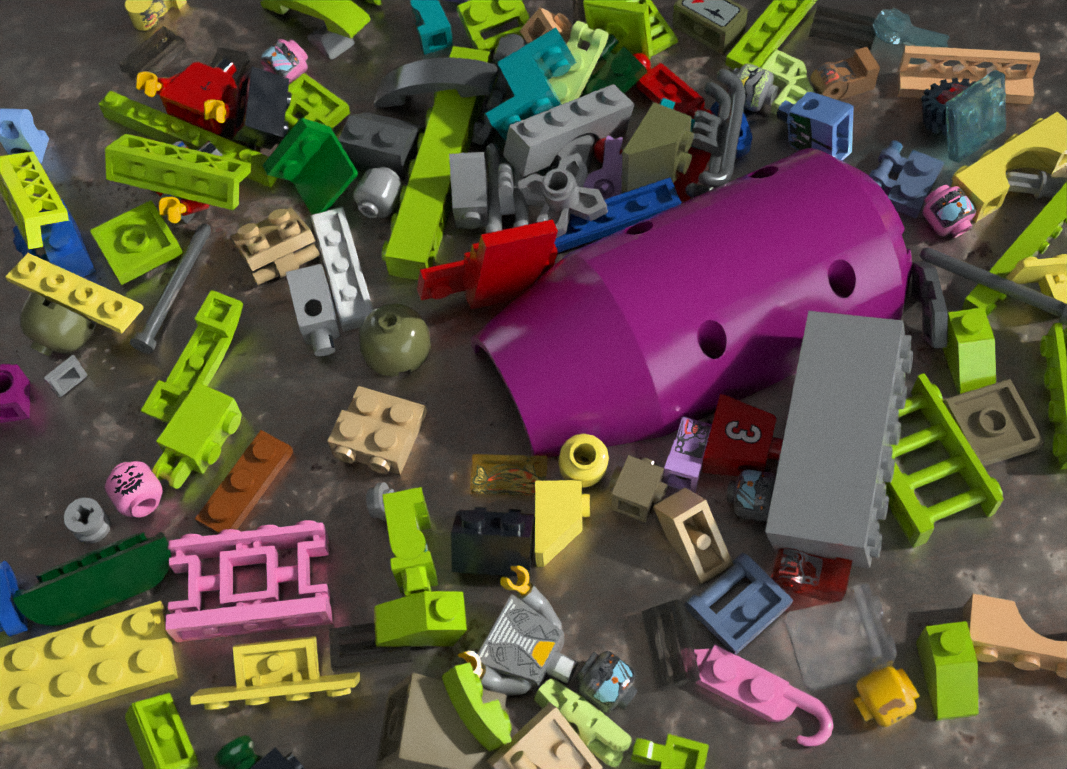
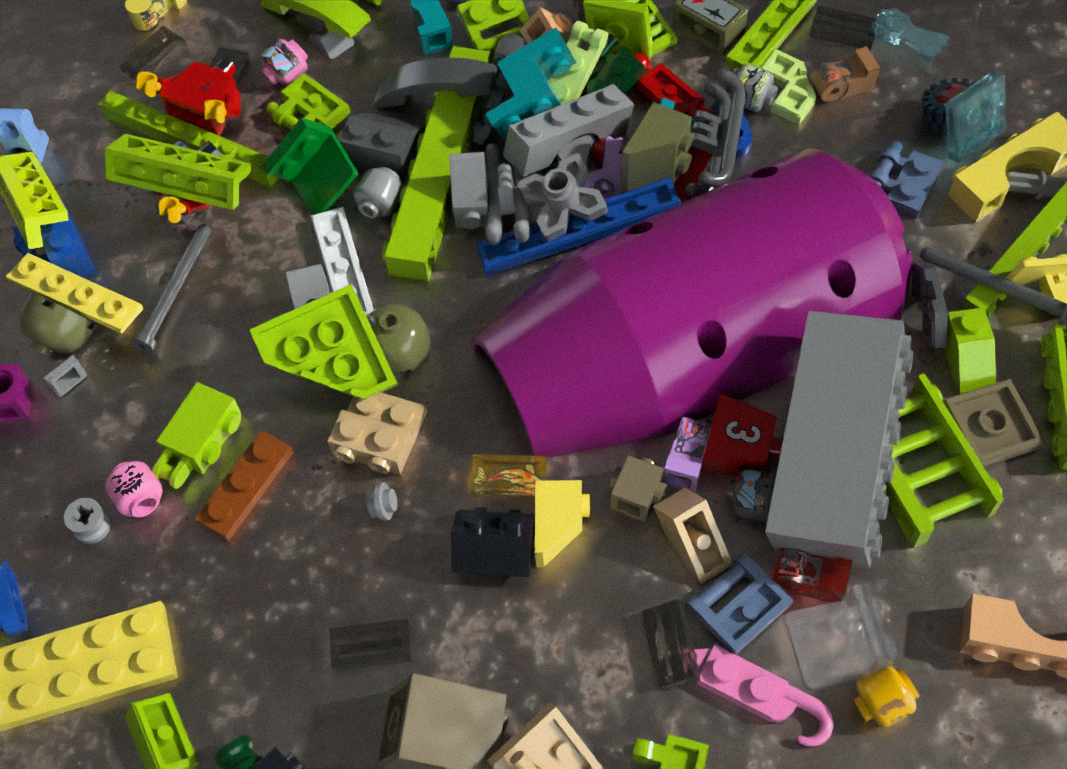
dark green brick [13,532,171,626] -> none
lime plate [90,200,183,285] -> none
lime slope [141,290,244,424] -> none
bright pink fence [166,520,333,643] -> none
light yellow bracket [190,636,360,710] -> none
tan plate [230,207,320,286] -> none
black brick [233,66,291,150] -> none
lime slope [374,591,467,646] -> none
lime hips [382,487,439,596] -> none
red slope [417,219,558,309] -> none
lime slope [441,662,512,751] -> none
light grey torso [458,566,578,696] -> none
yellowish green hinge [534,678,632,768] -> none
light yellow head [558,434,609,488] -> none
head [575,651,638,713] -> none
medium blue torso [776,92,854,161] -> none
light nougat fence [897,45,1040,105] -> none
lime slope [916,621,979,721] -> none
head [922,184,976,238] -> none
none -> lime plate [249,284,398,400]

